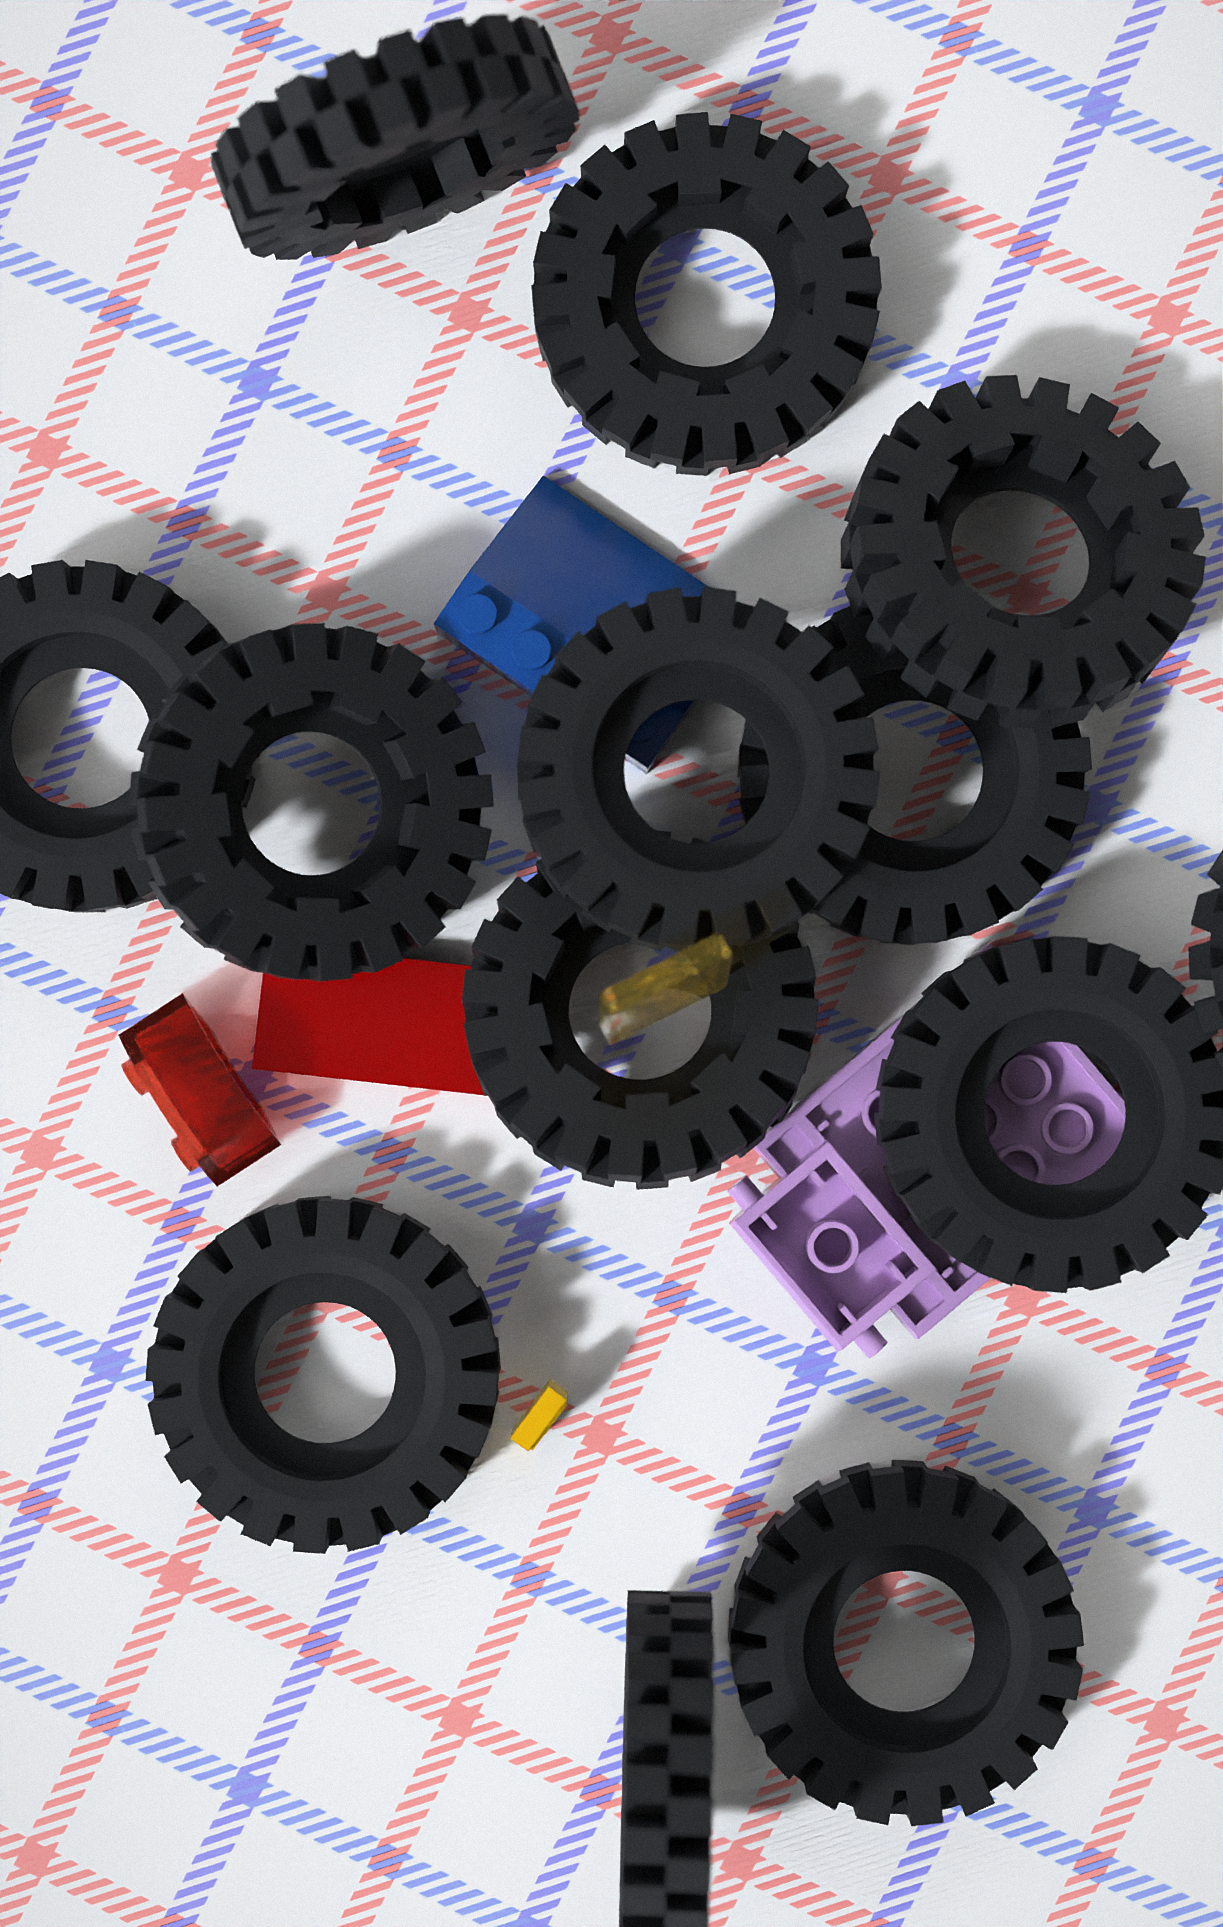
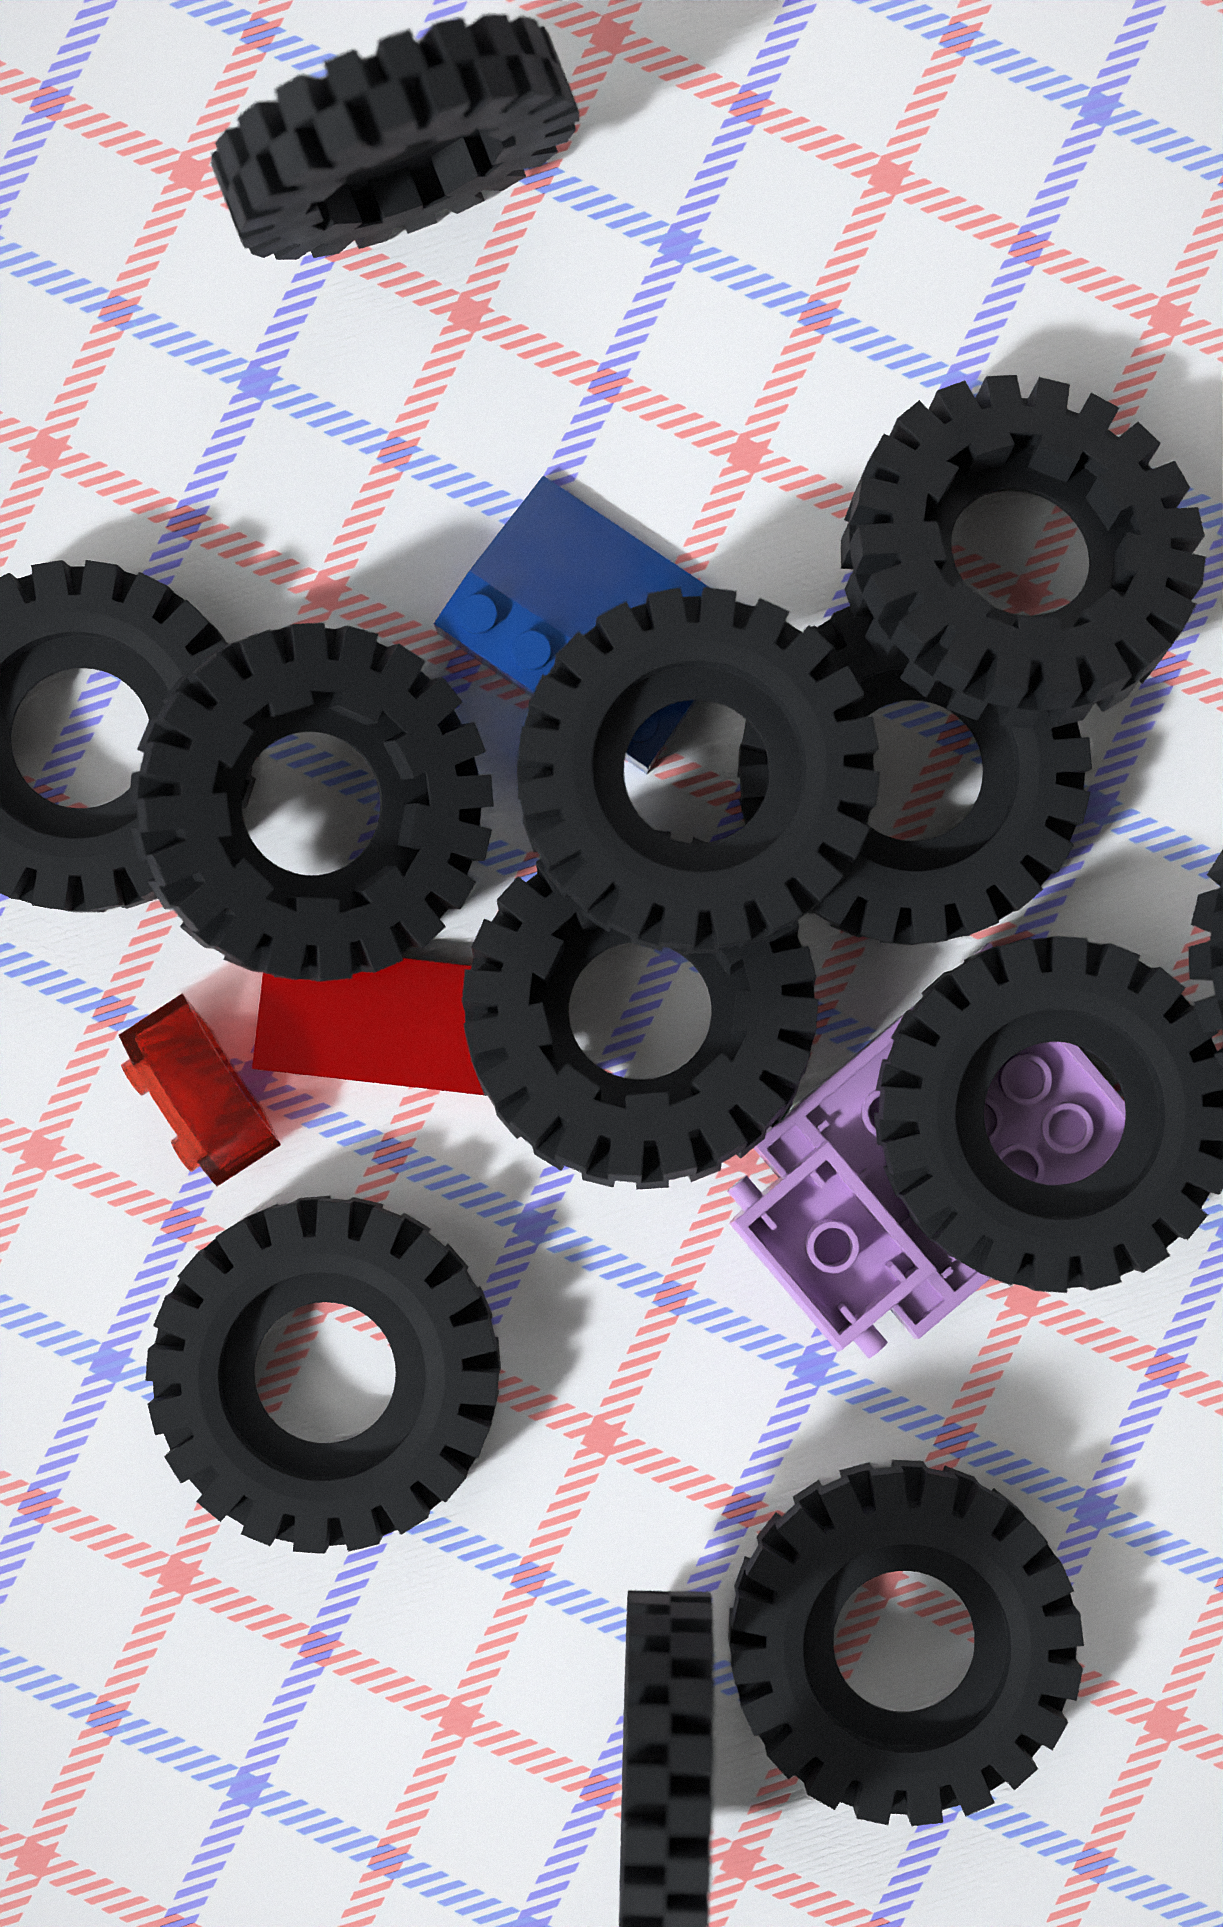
yellow tile [510,1378,568,1452] -> none
black tyre [531,112,882,476] -> none
clear yellow tile [599,934,733,1046] -> none

